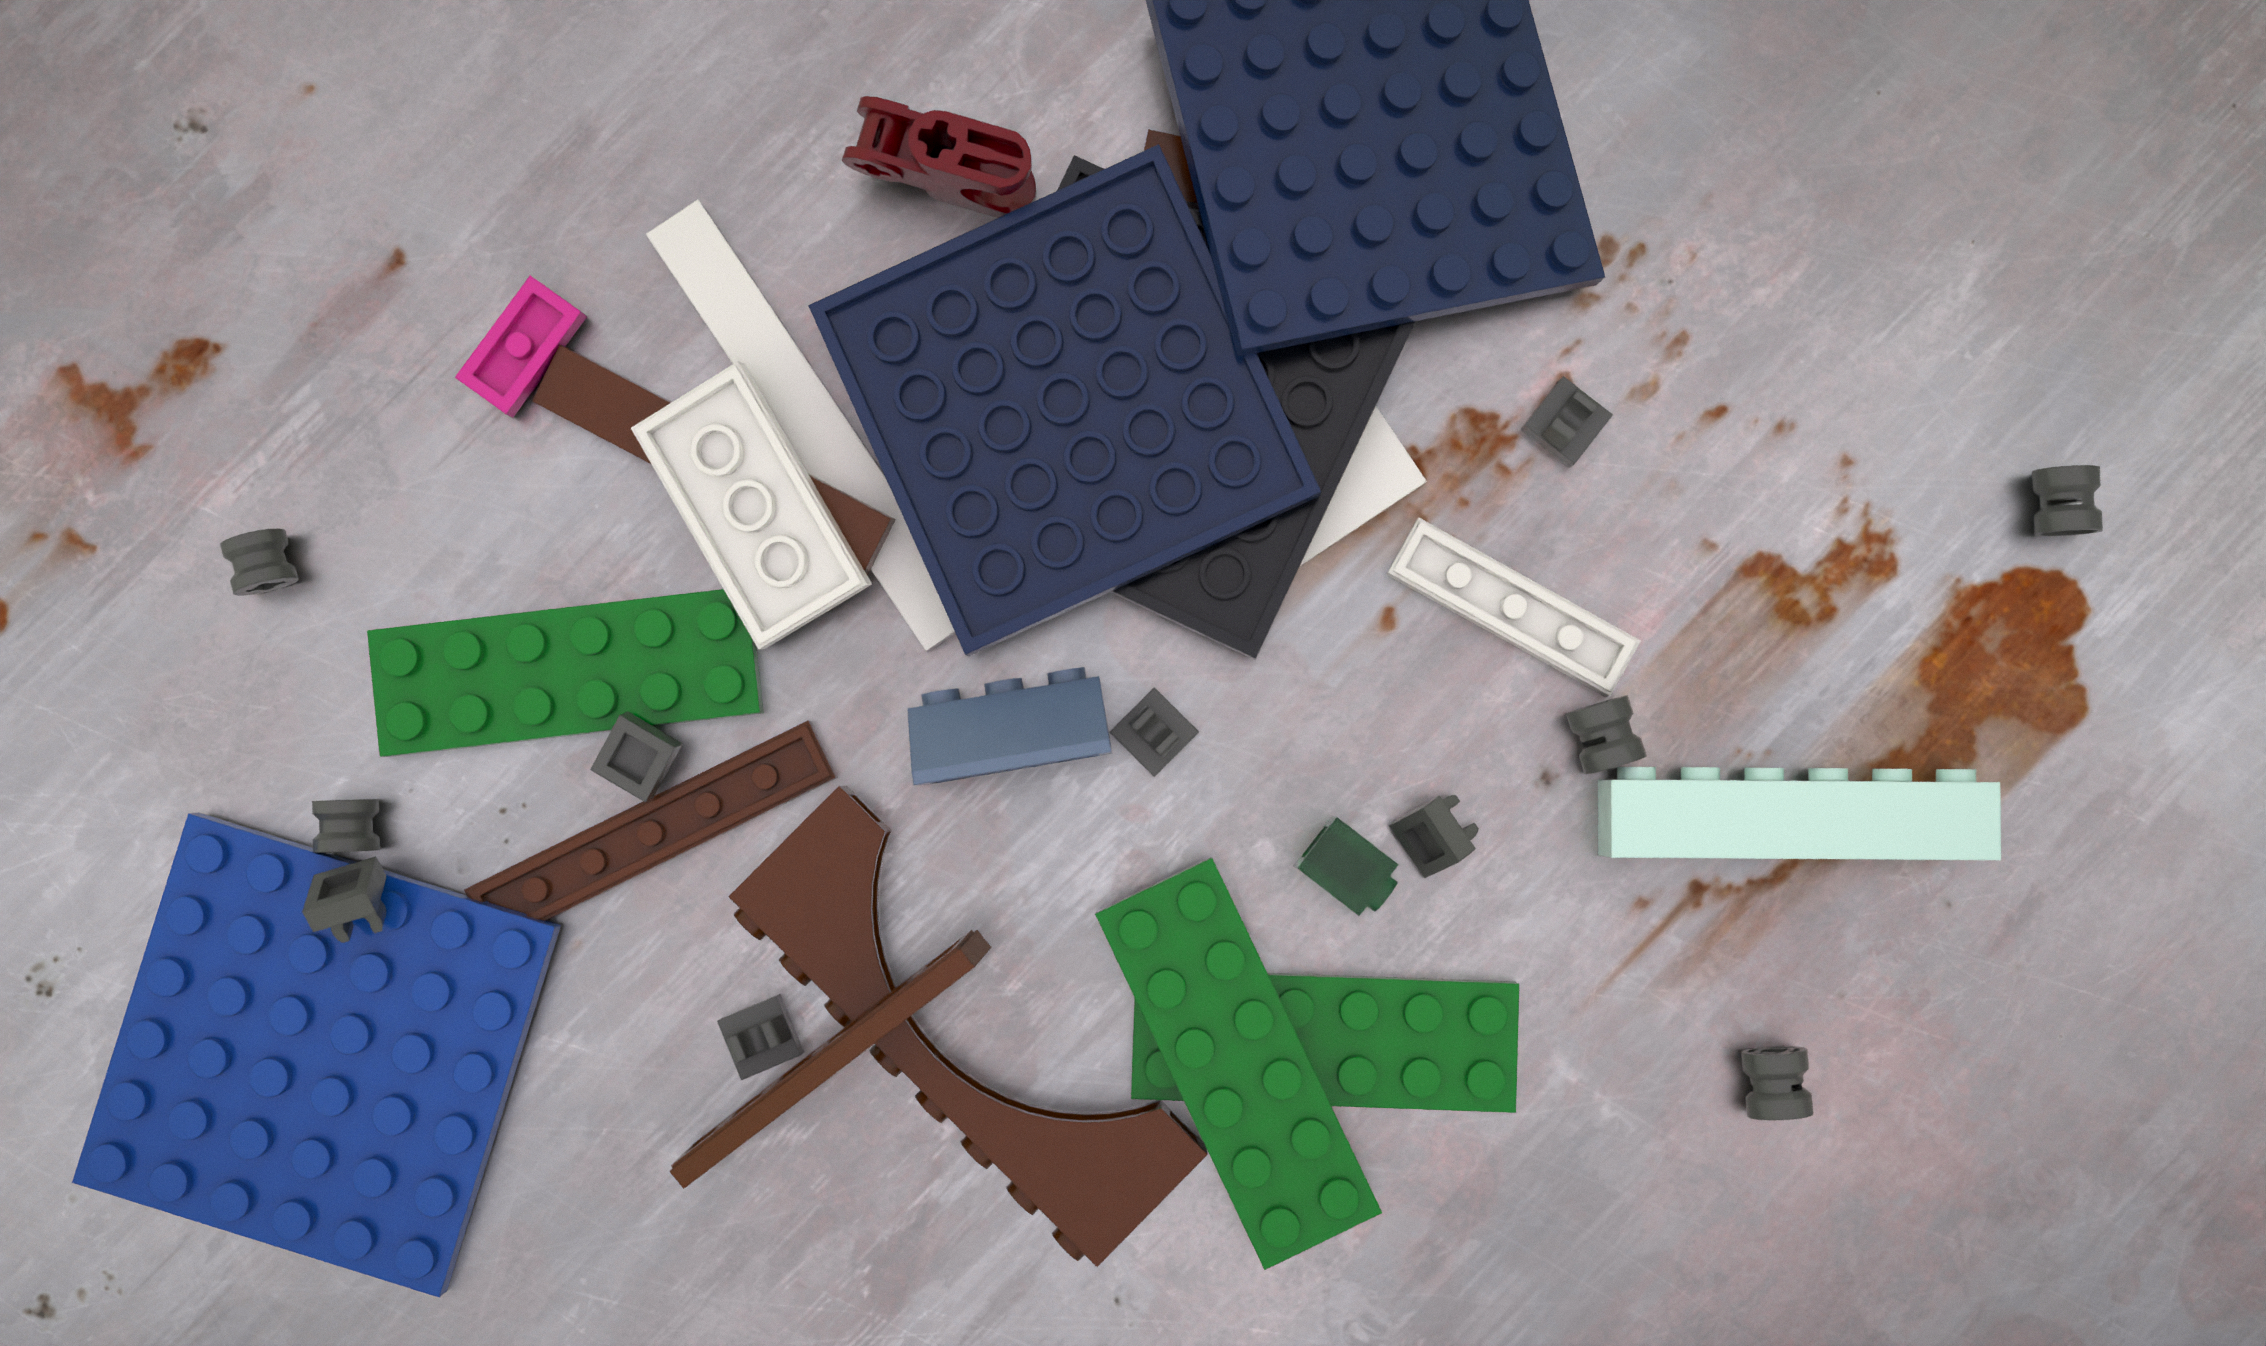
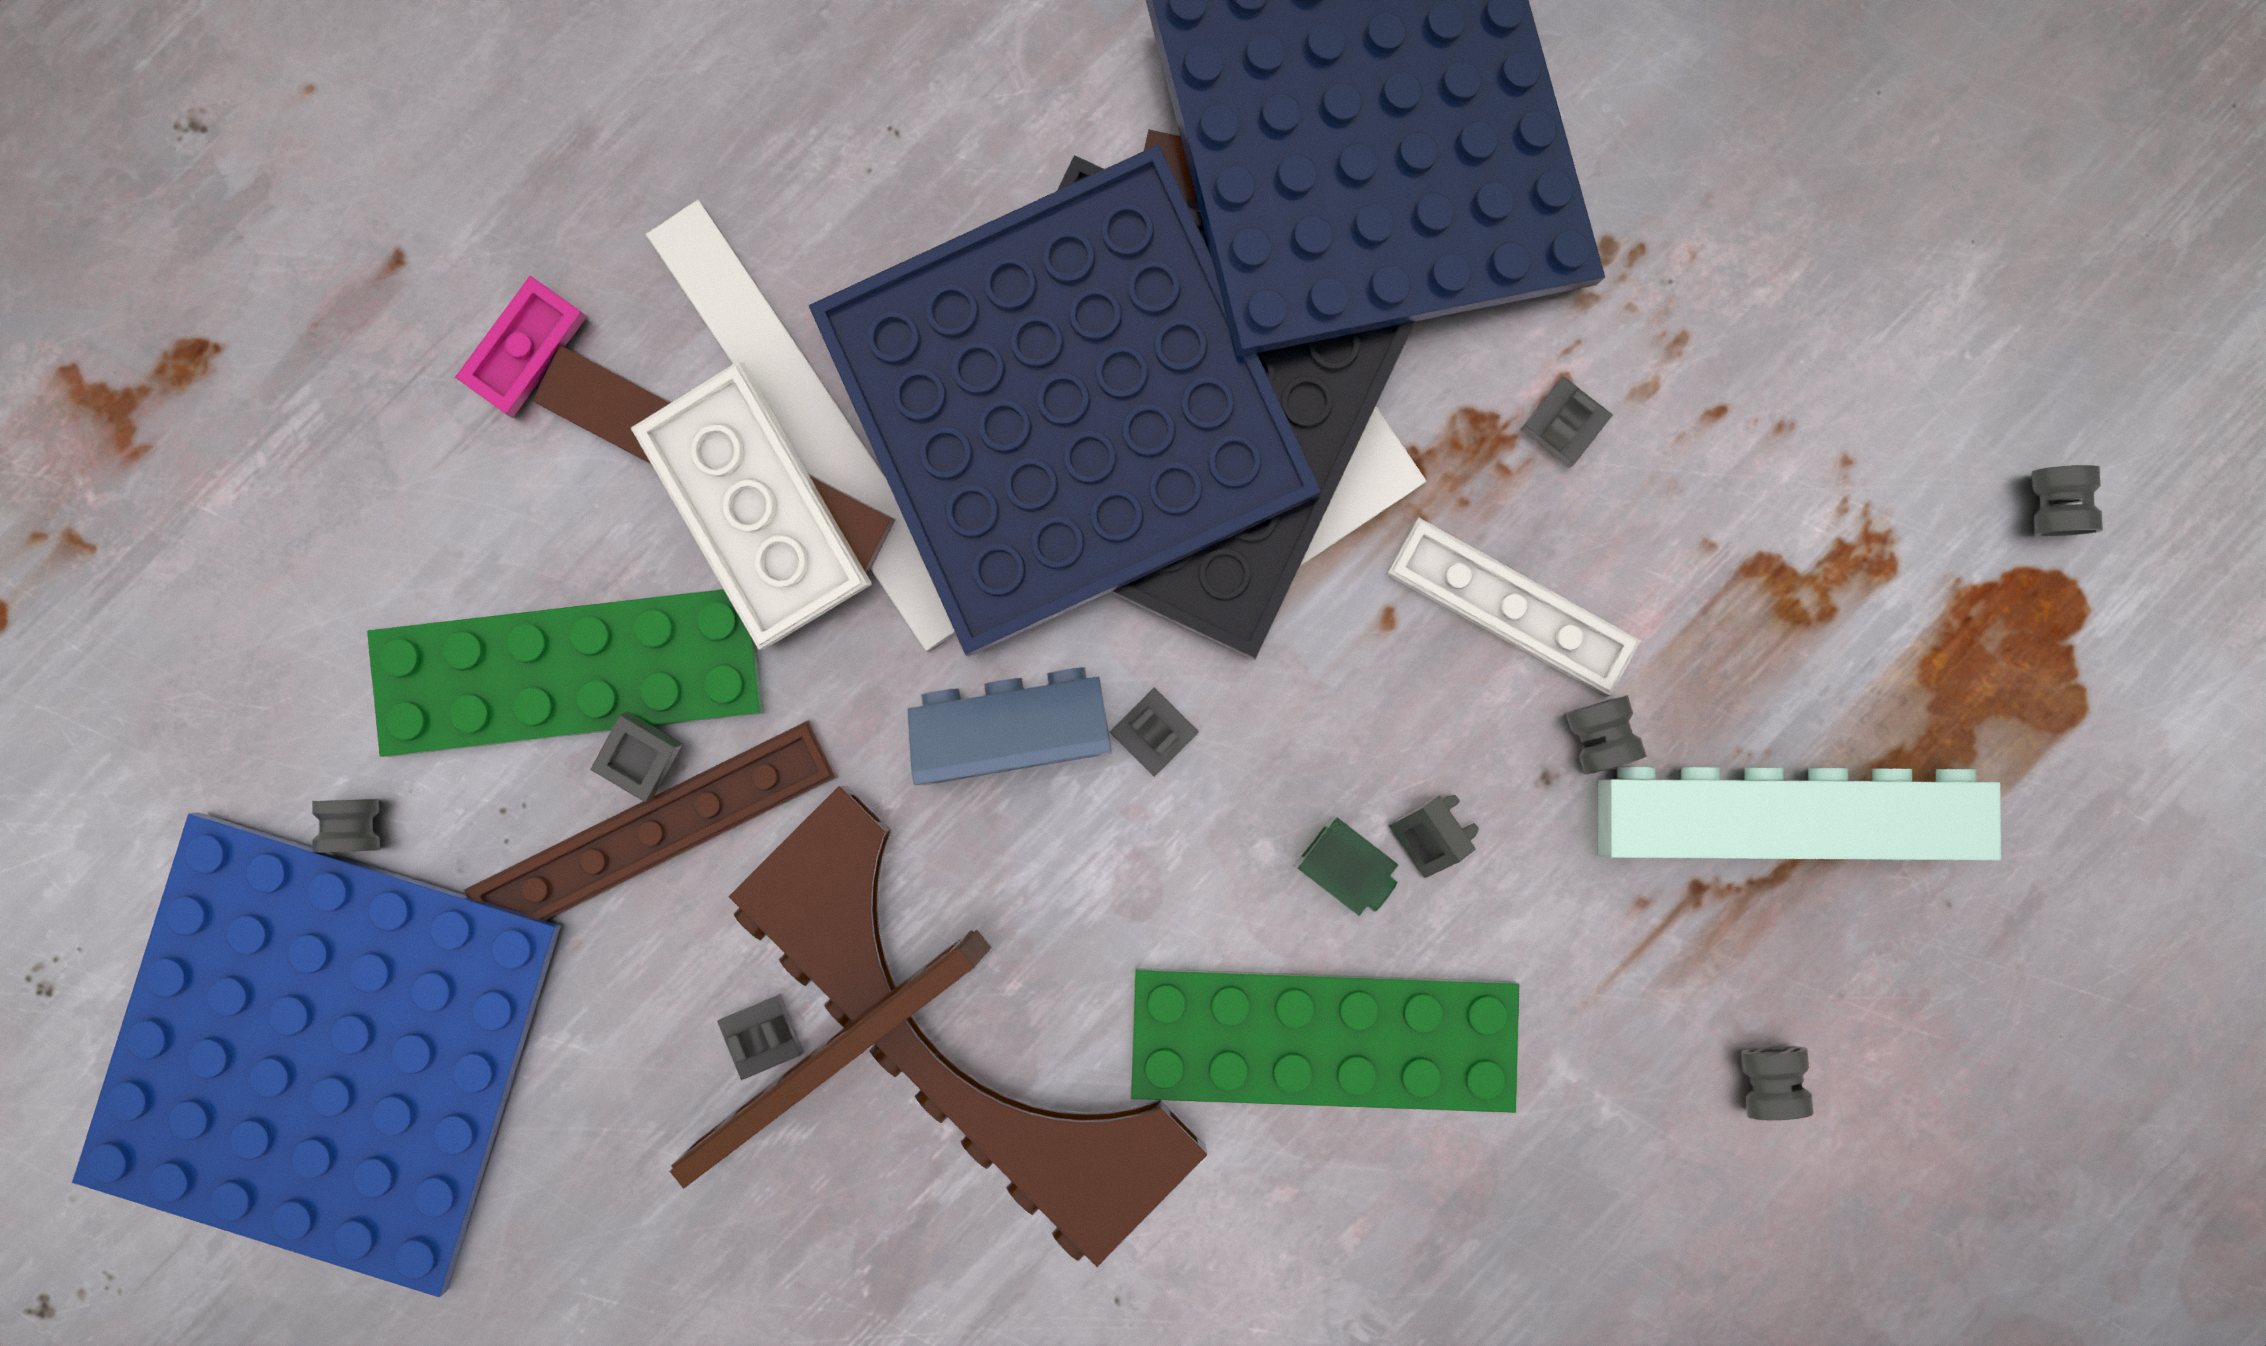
dark grey wheel [220,529,299,596] -> none
dark grey tile [302,856,387,943] -> none
dark red piece [842,96,1036,218] -> none
green plate [1095,857,1382,1270] -> none

